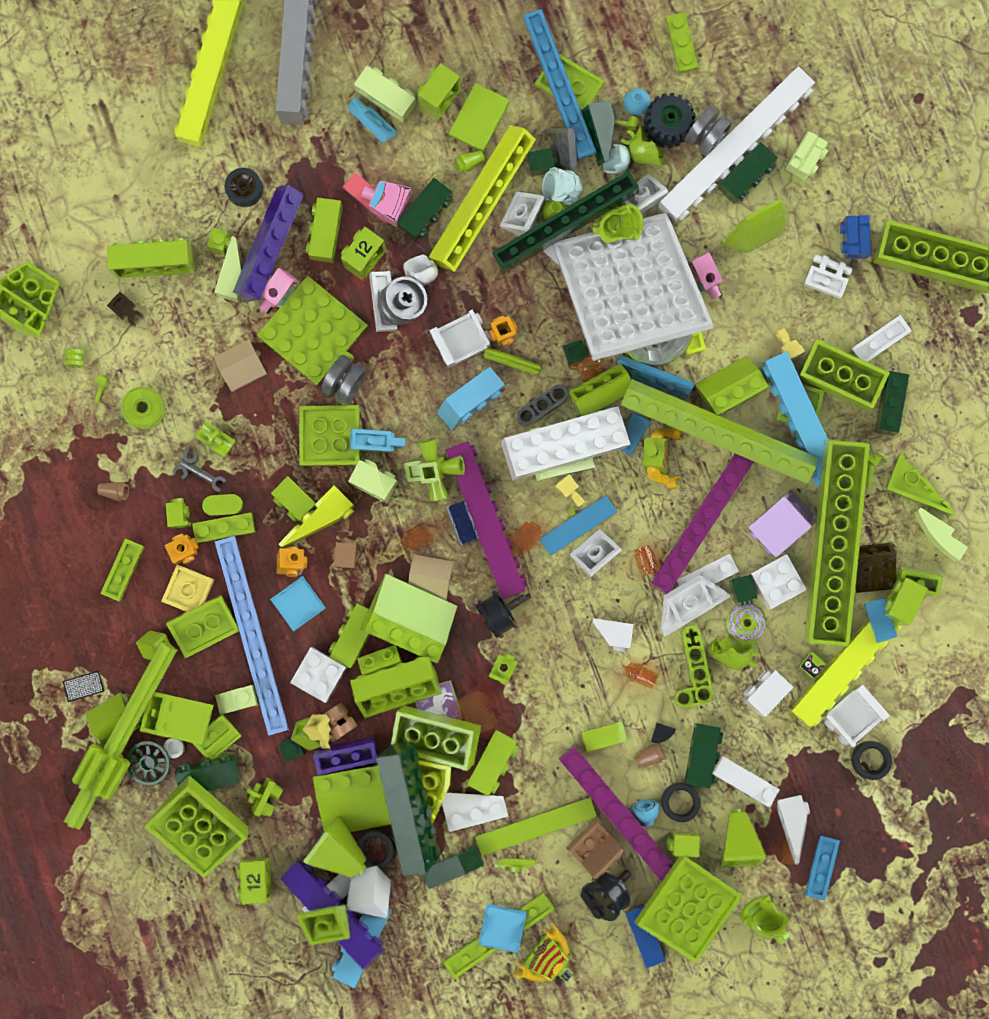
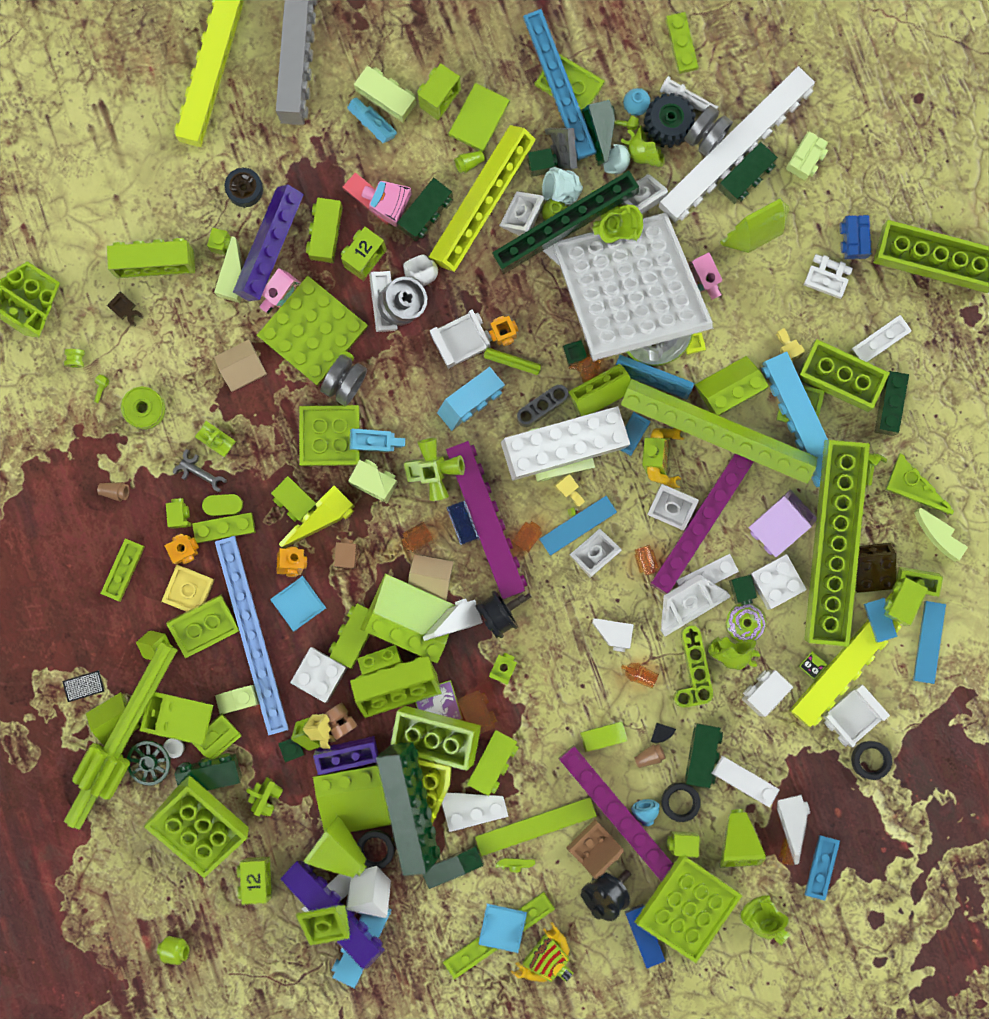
none -> lime head [157,936,189,965]
none -> white slope [423,599,482,641]
none -> white slope [647,484,699,530]
none -> white pin [659,76,718,112]
none -> dark azure tile [913,601,946,684]

